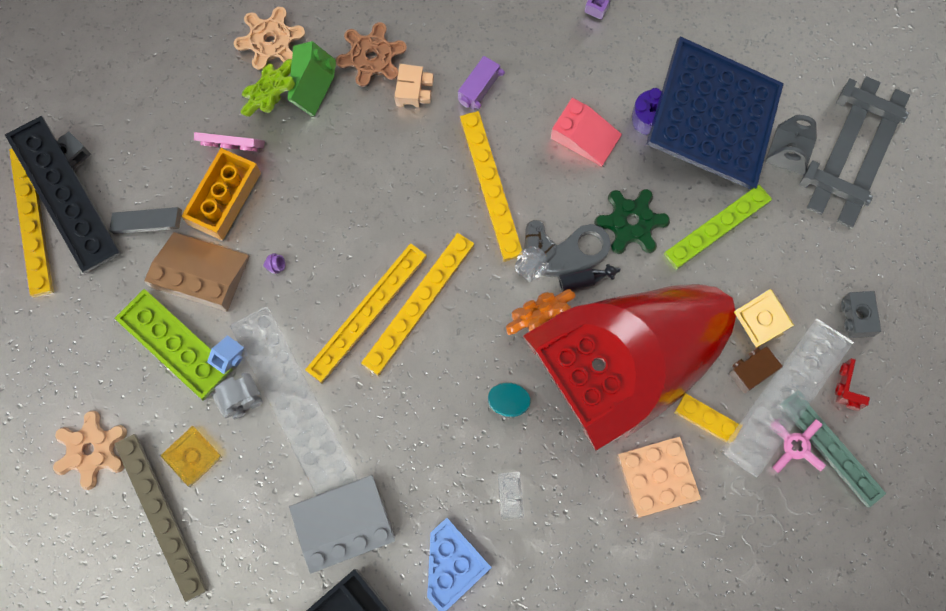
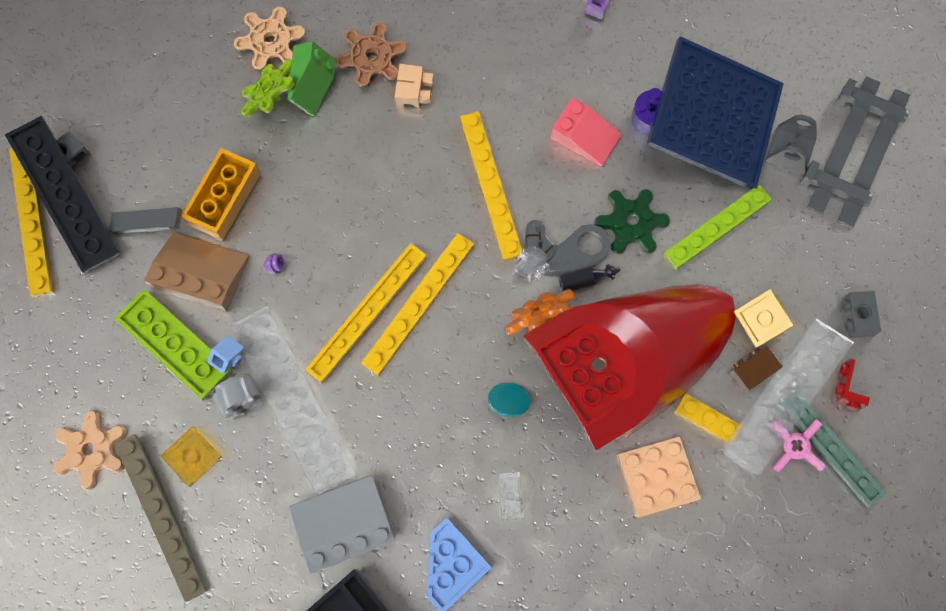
bright pink plate [194,132,265,152] -> none
medium lavender brick [458,56,505,110] -> none

